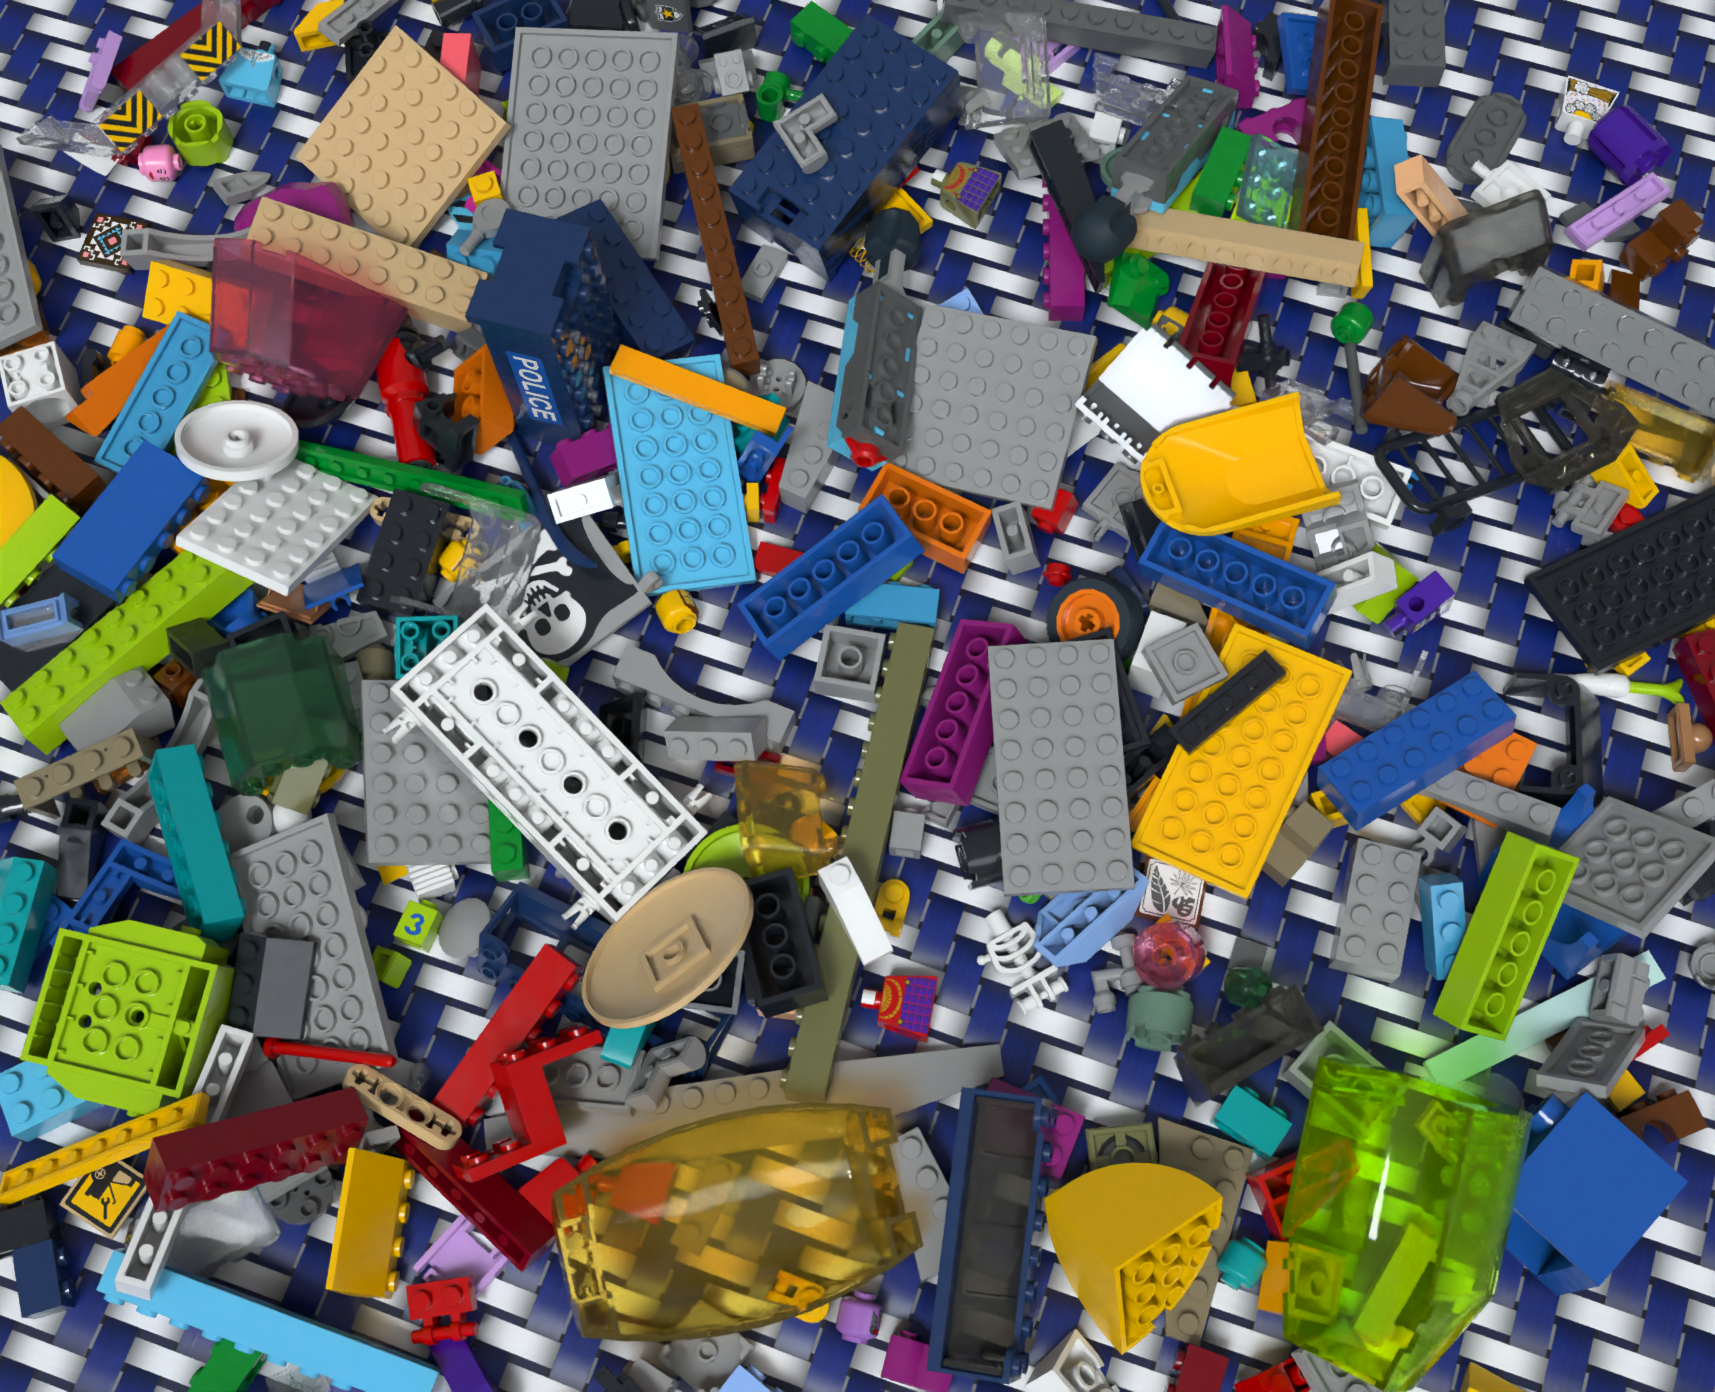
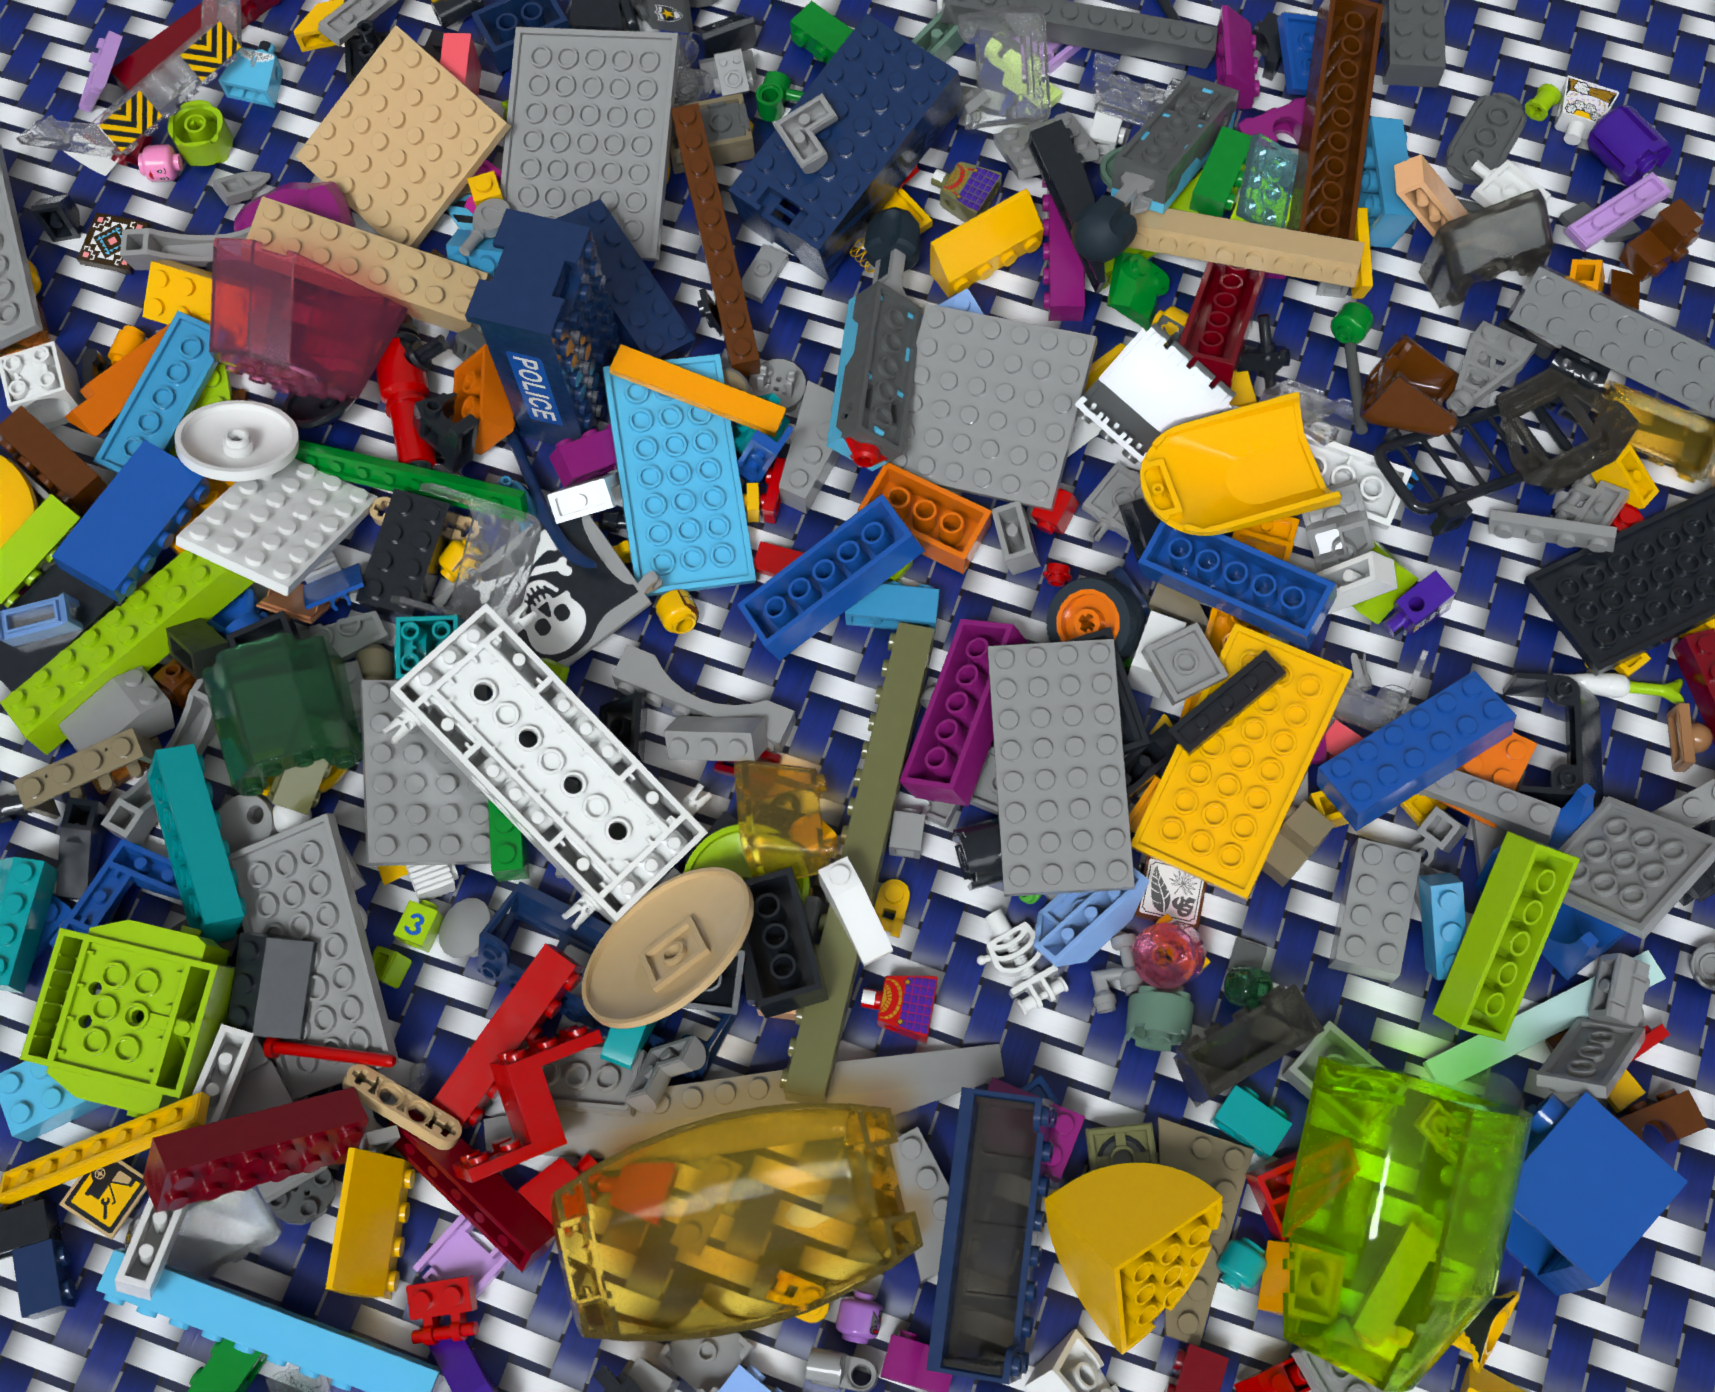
light grey brick [814,624,886,703] -> none
none -> light grey piece [805,1347,878,1392]
none -> yellow slope [930,188,1044,298]
none -> hat [1452,1291,1520,1373]
none -> light grey plate [1489,509,1617,553]
none -> lime bush [1525,83,1562,121]

